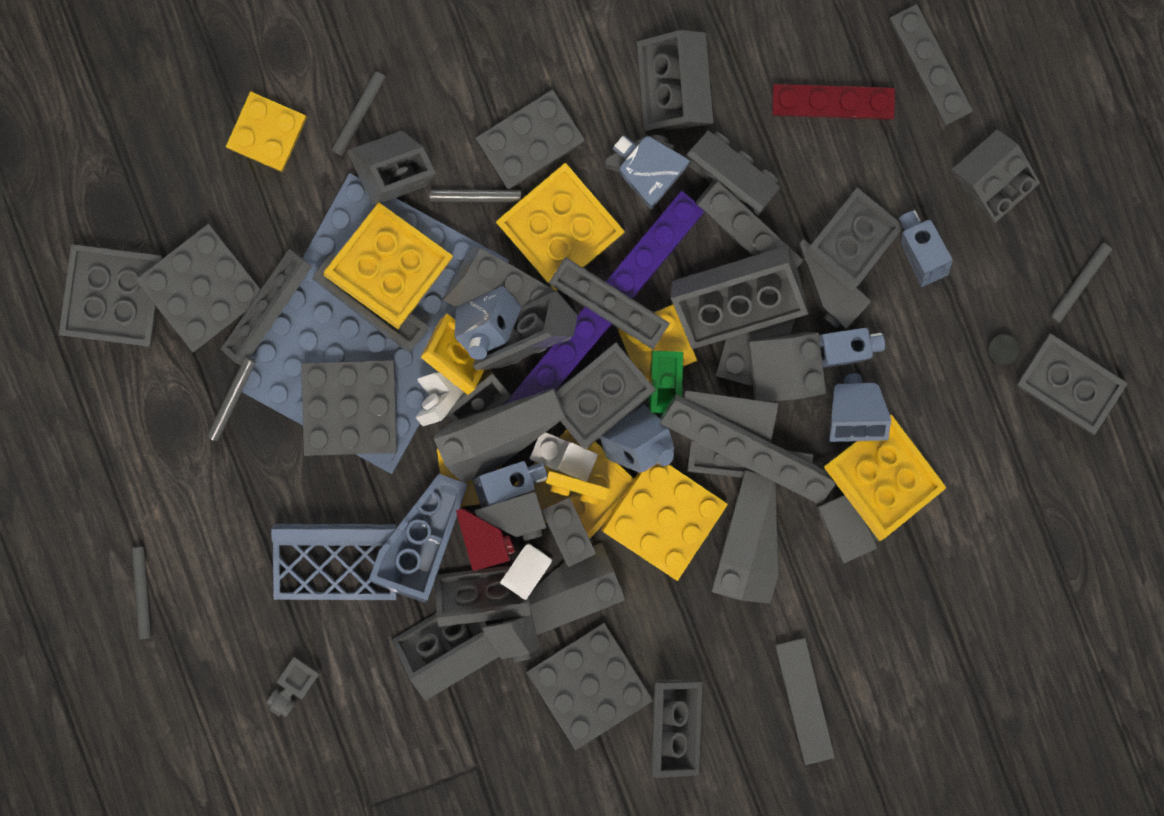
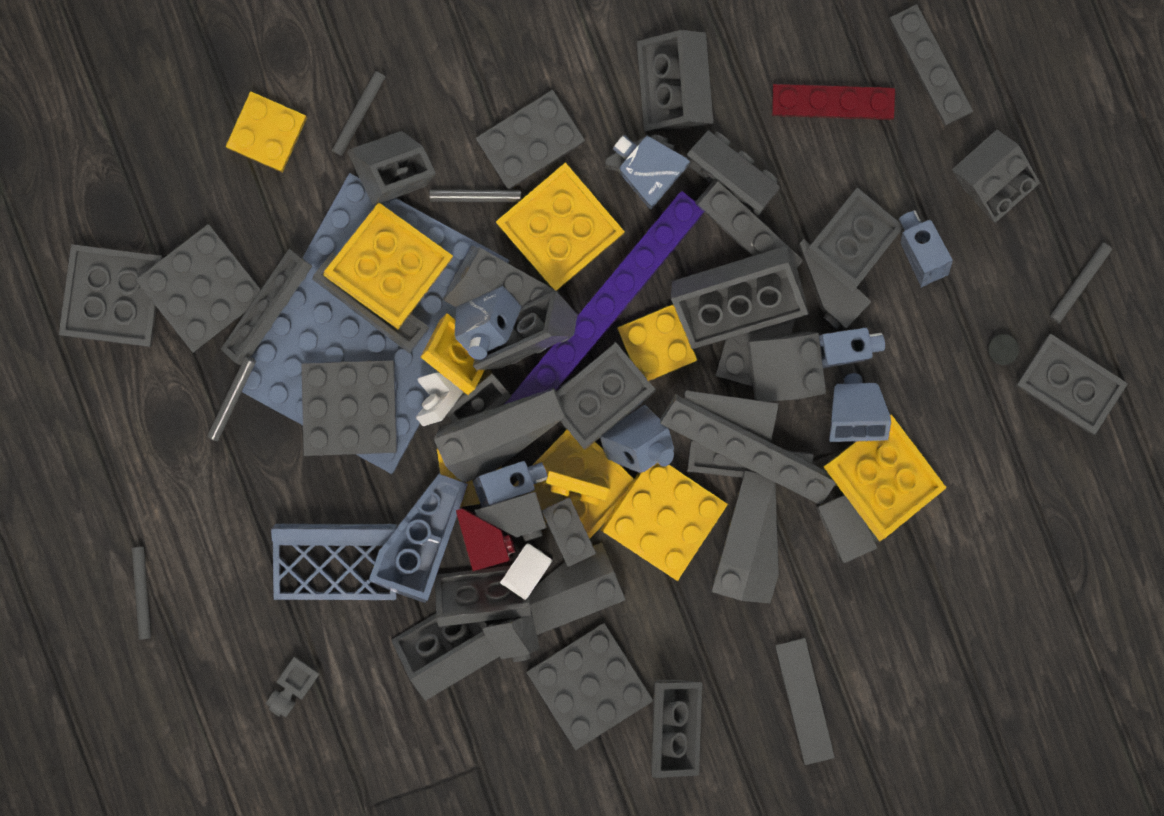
white slope [530,432,598,482] -> none
dark grey tile [549,257,670,350] -> none
green slope [648,351,683,413] -> none

